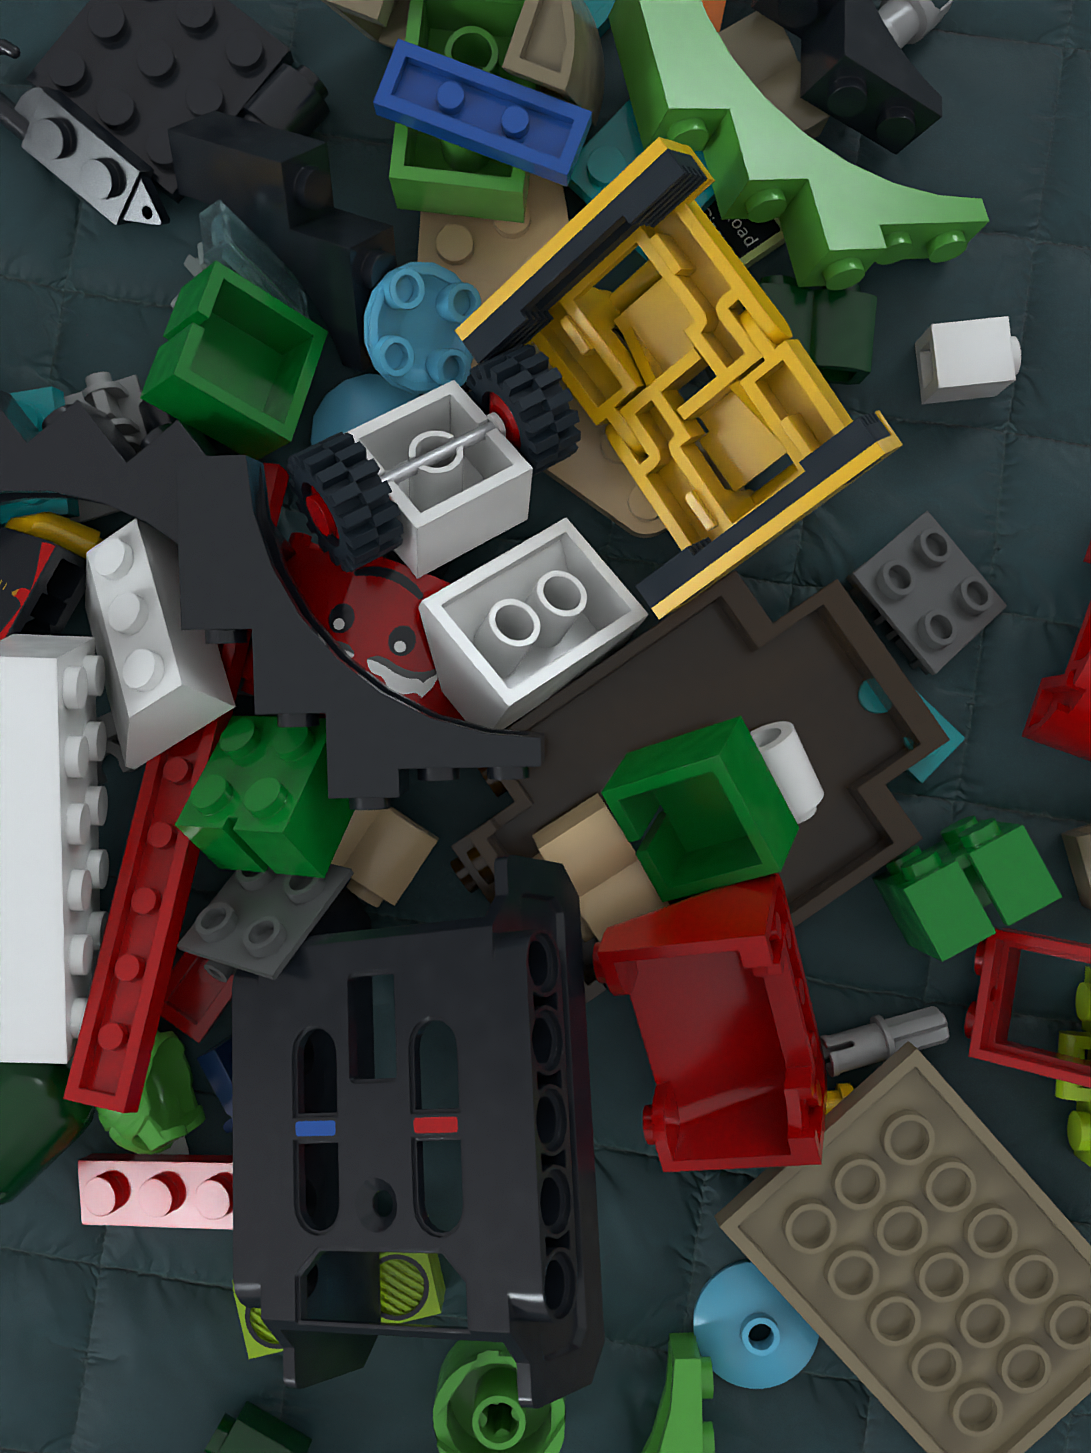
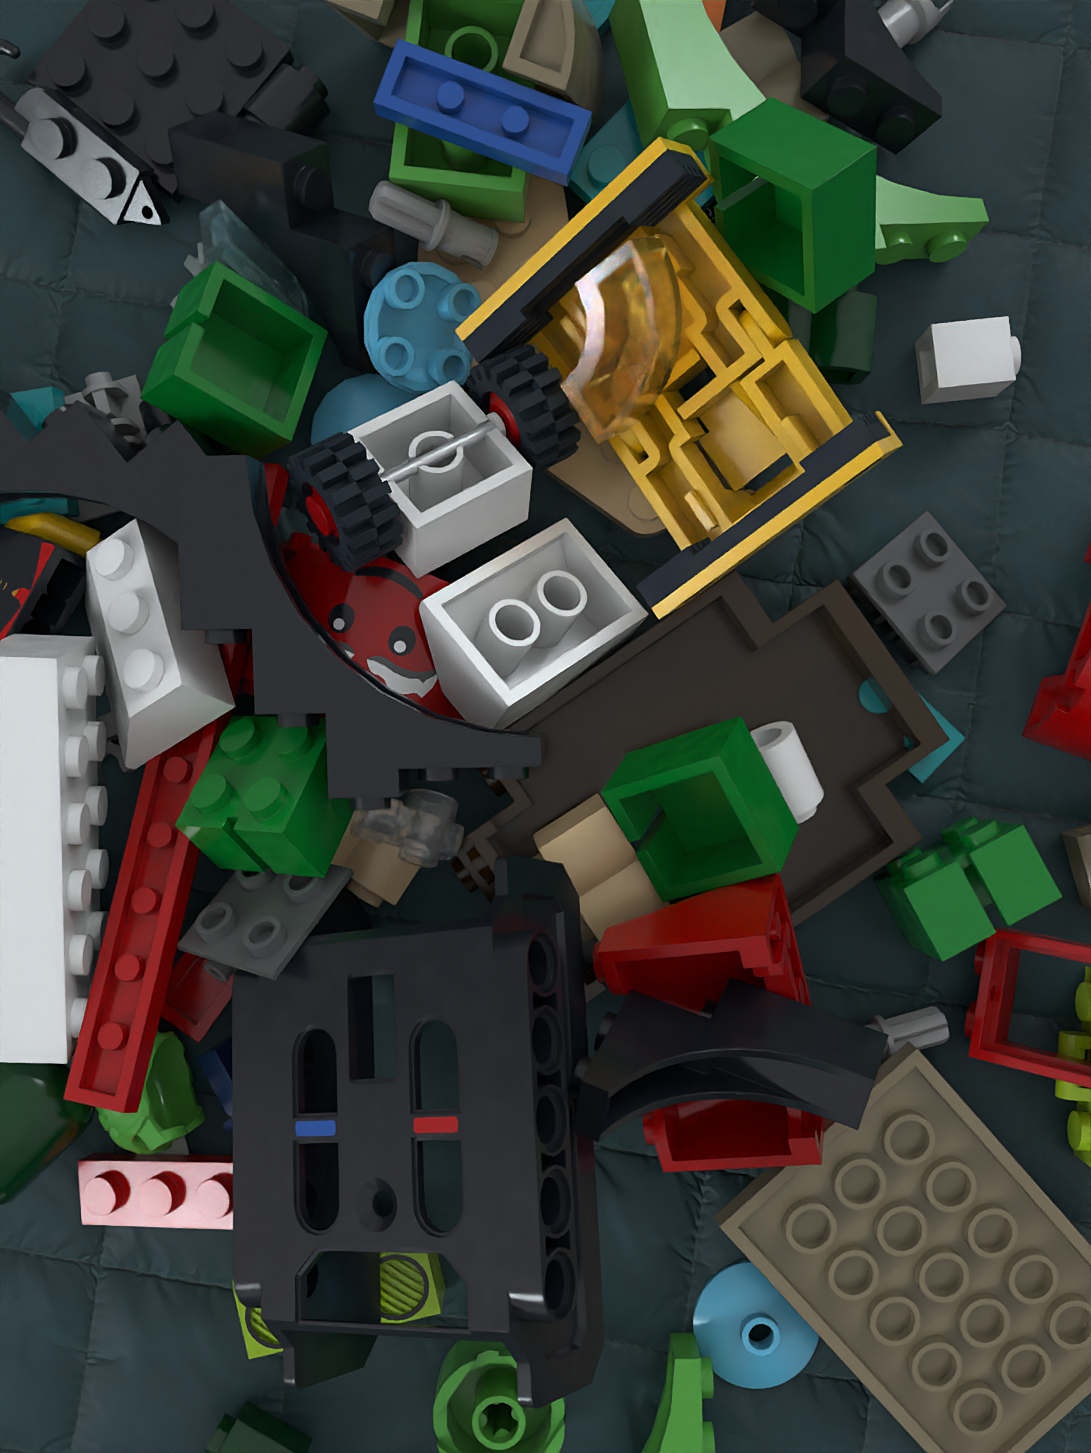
none -> clear plate [350,789,464,868]
none -> light grey axle [368,181,499,270]
none -> clear yellow brick [560,235,682,445]
none -> black arch [568,977,889,1143]
none -> green piece [708,97,877,314]

